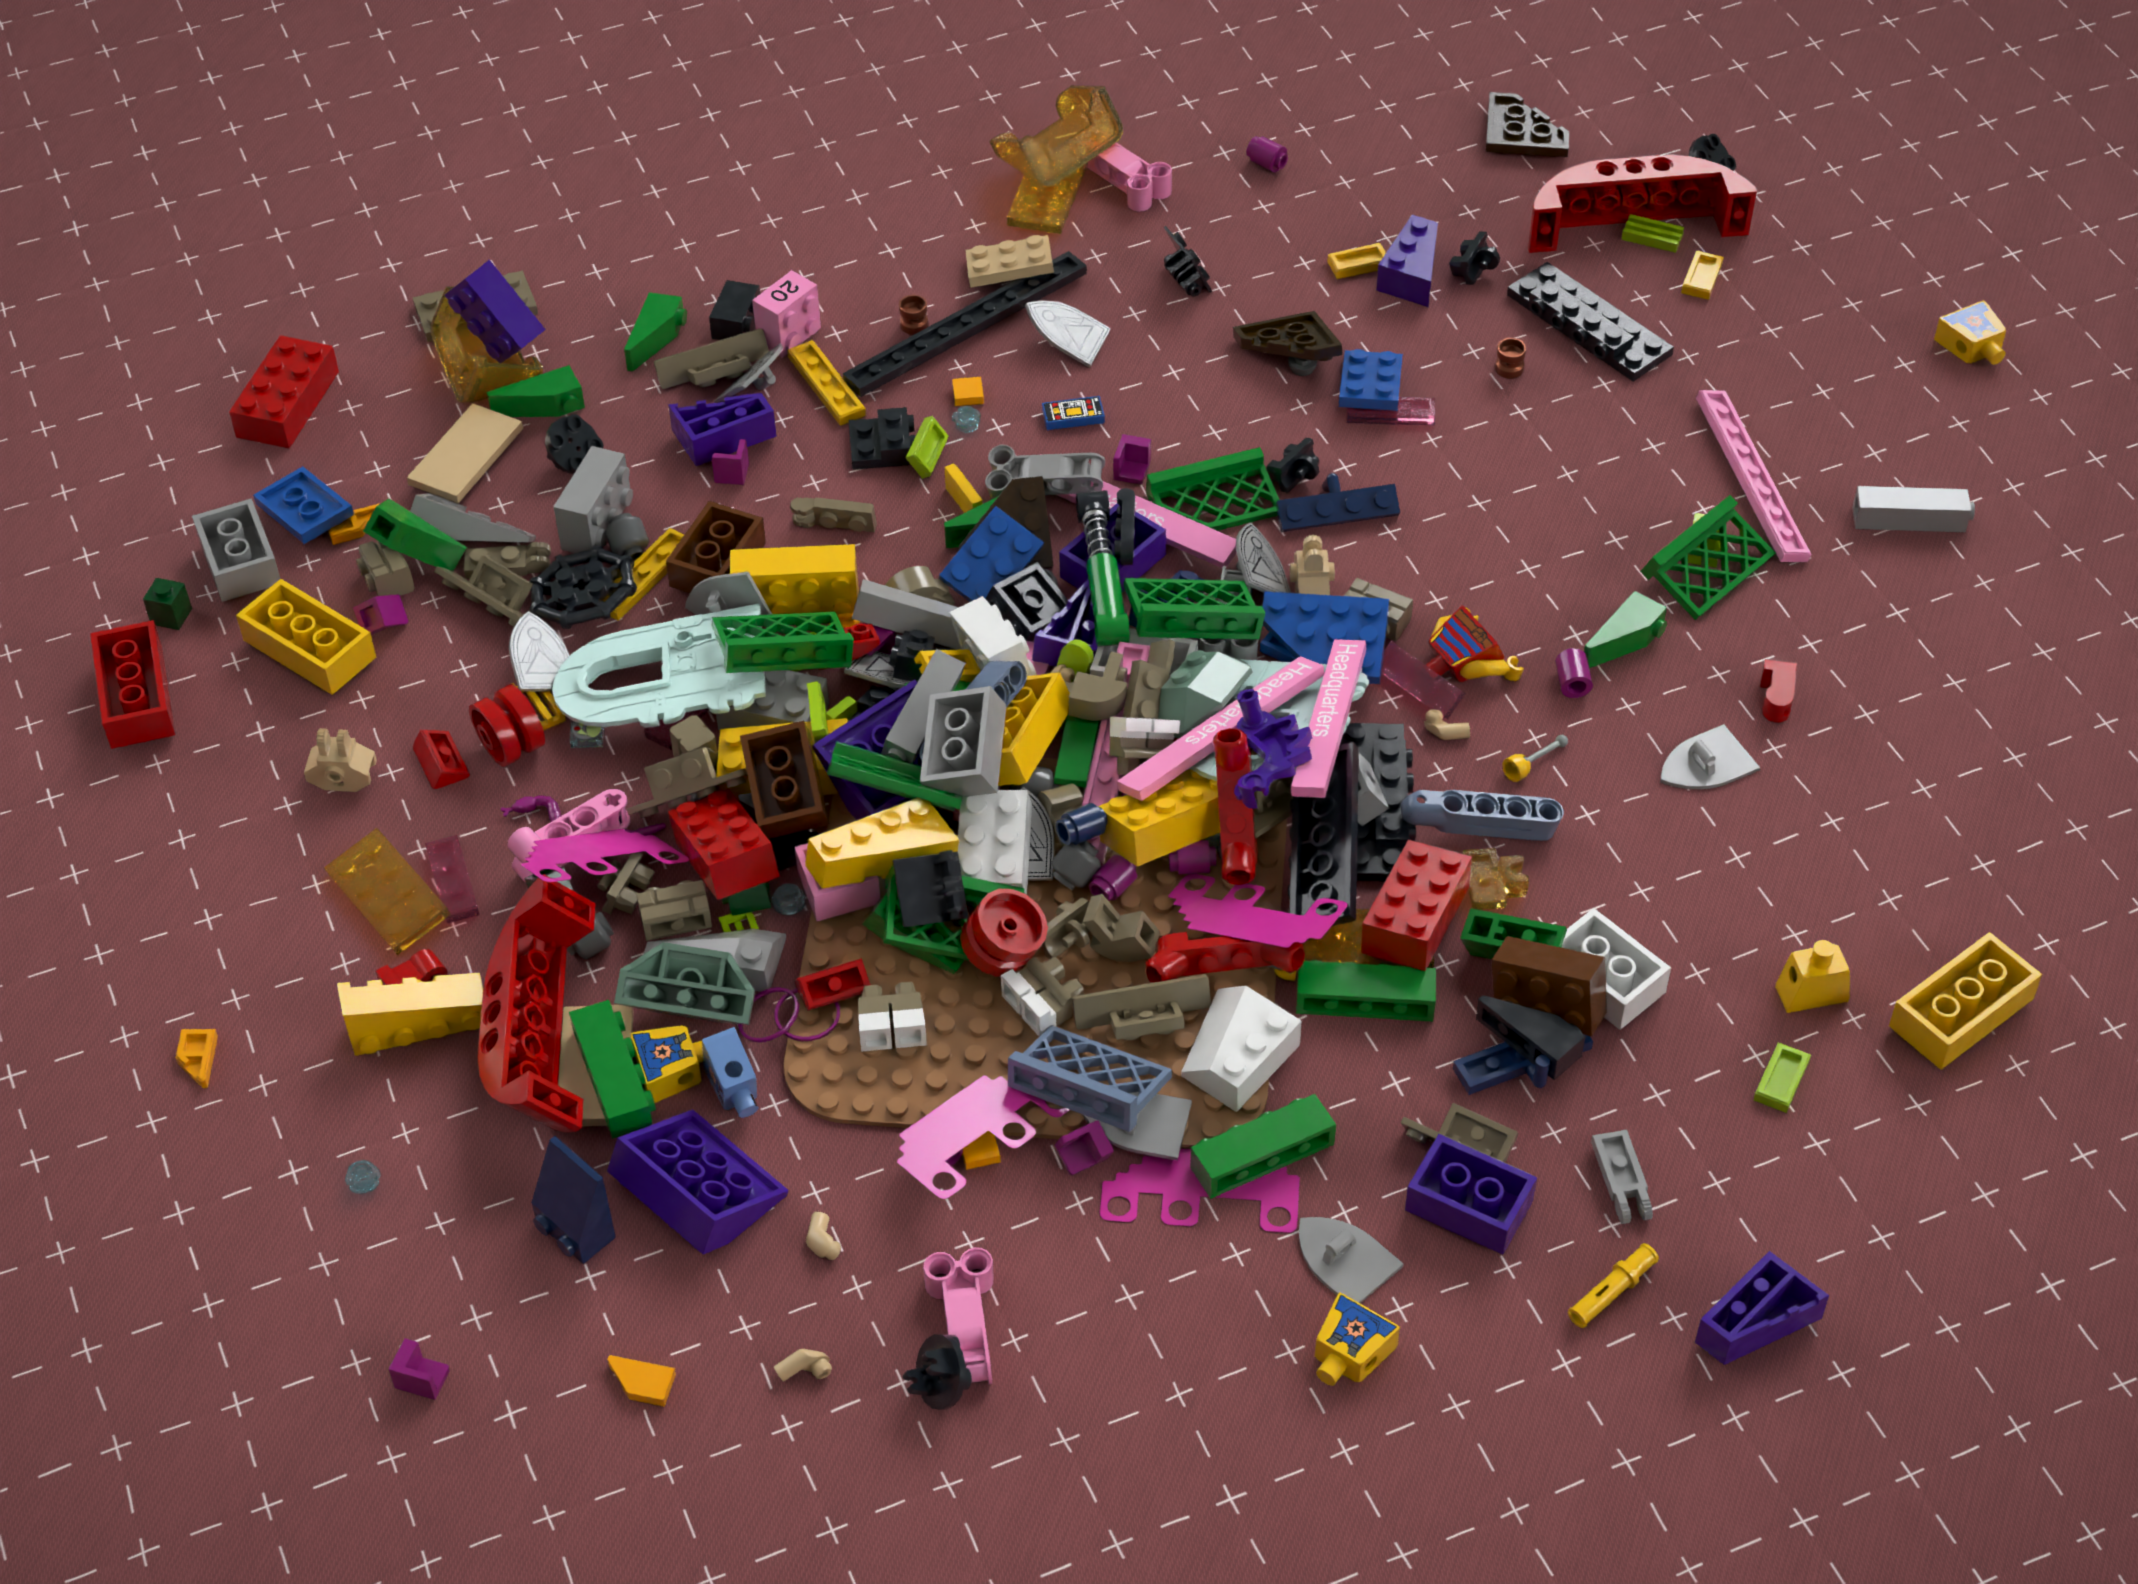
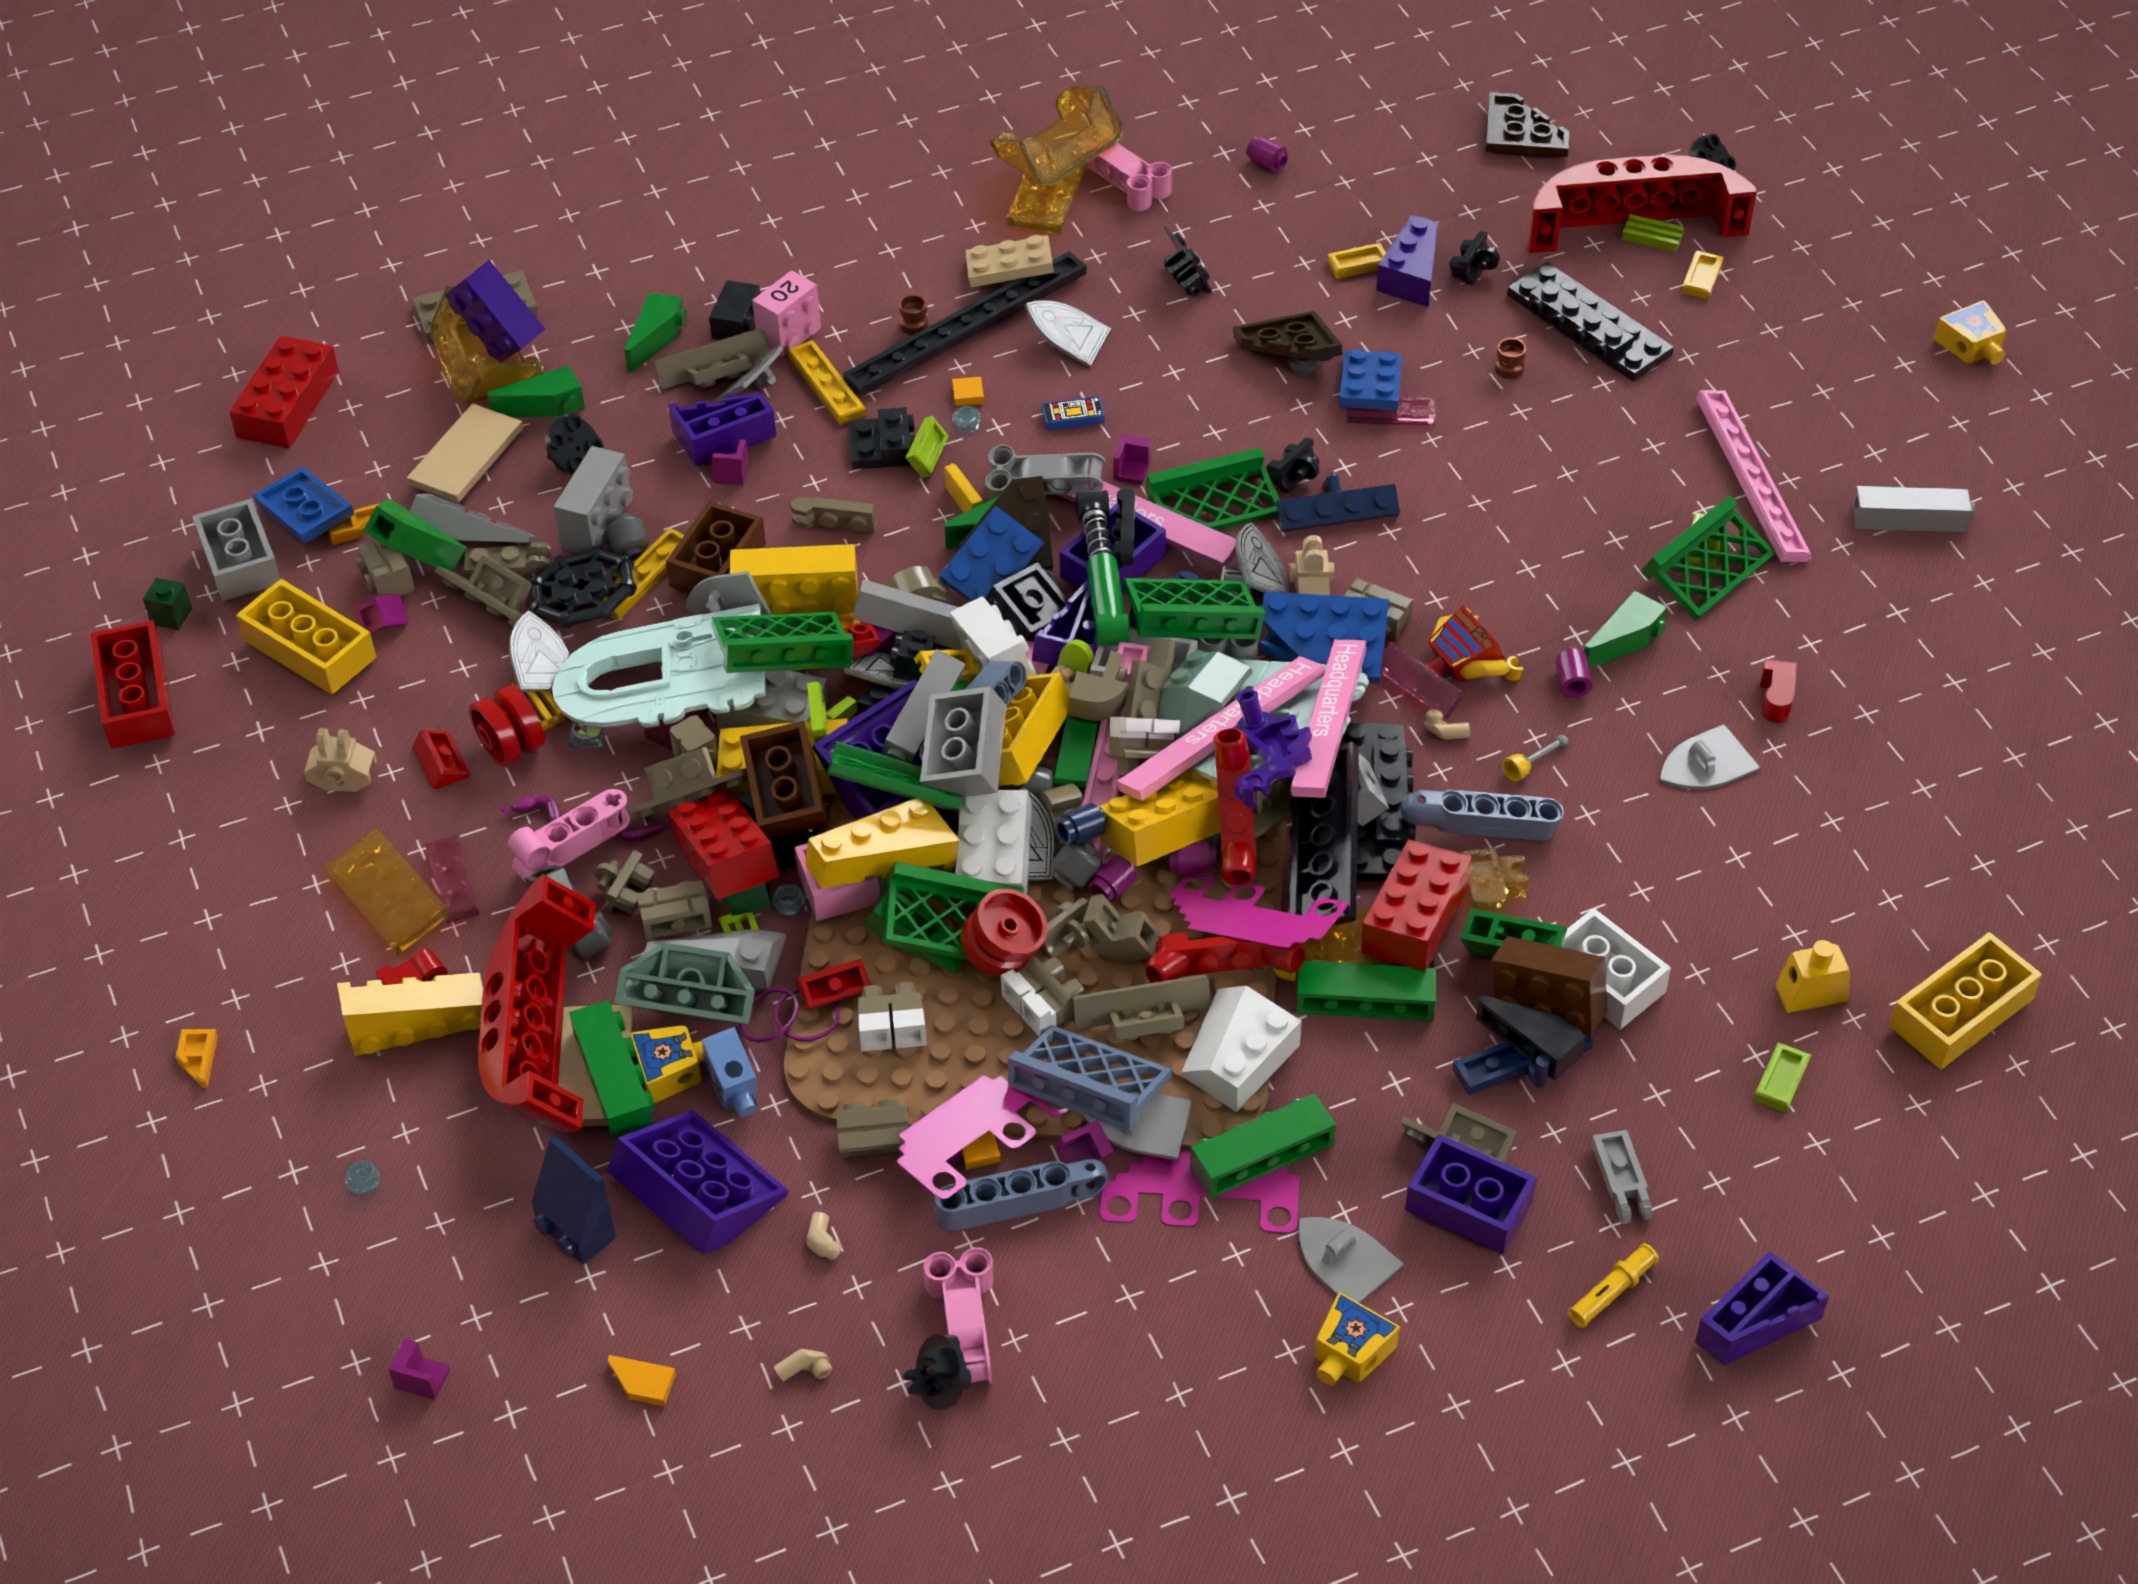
dark pink piece [521,829,689,882] -> none
black hinge [892,850,968,928] -> none
none -> dark tan brick [836,1099,909,1158]
none -> sand blue piece [935,1159,1109,1231]

